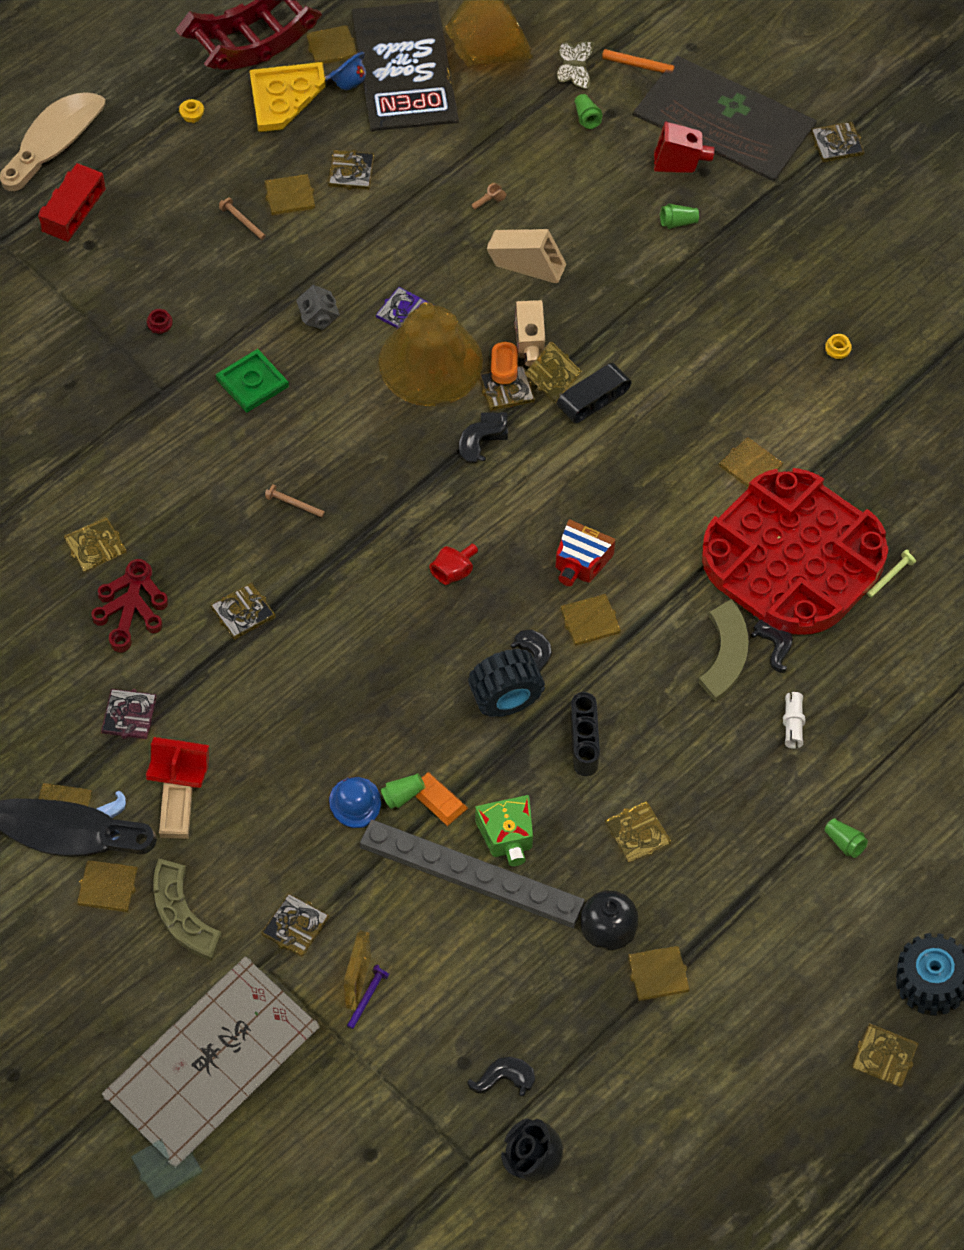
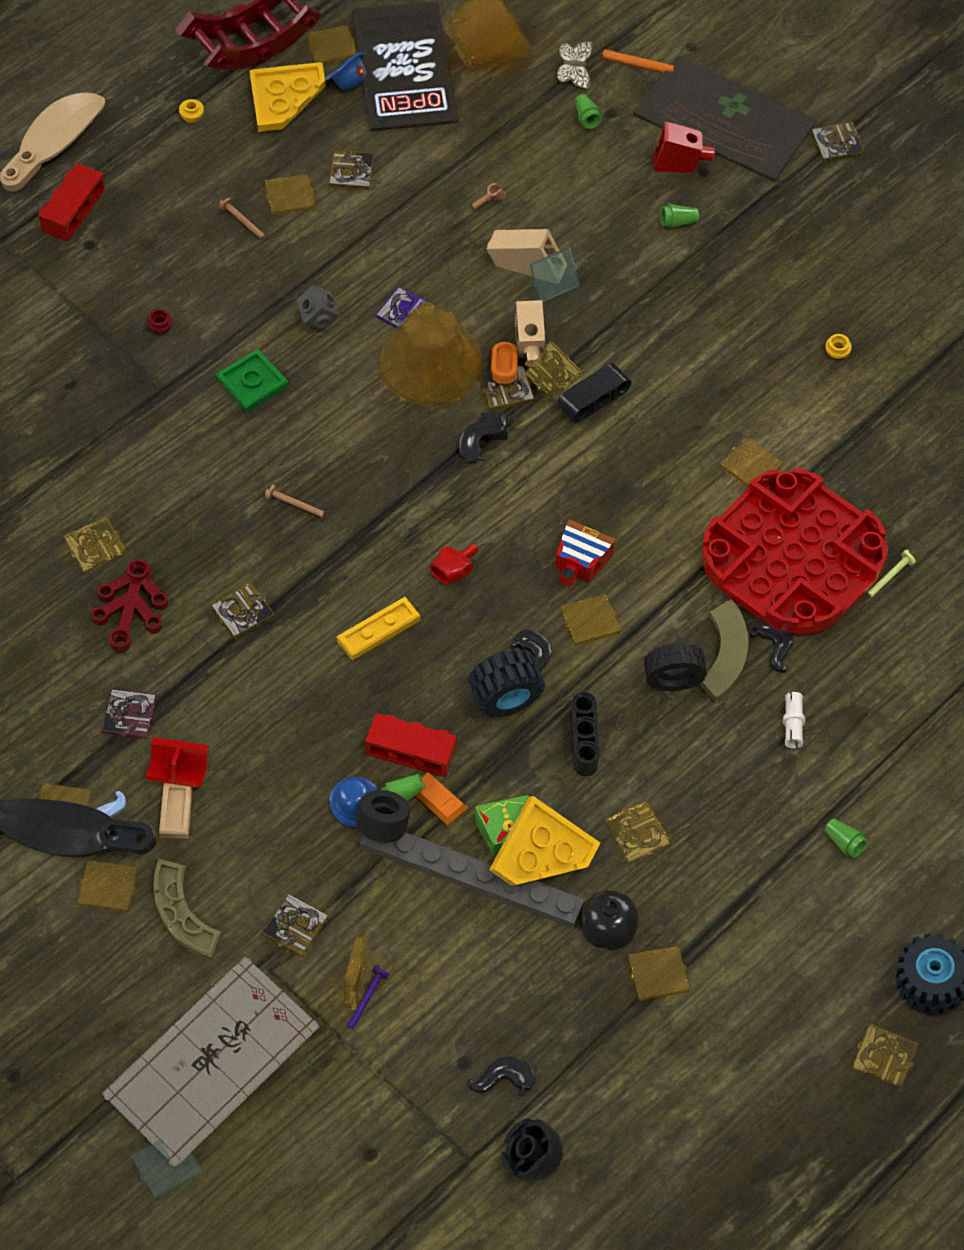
none -> yellow tile [337,597,421,661]
none -> black tyre [356,790,411,843]
none -> red brick [365,713,457,778]
none -> yellow plate [489,796,600,886]
none -> clear light blue piece [529,247,580,302]
none -> black tyre [644,643,707,692]

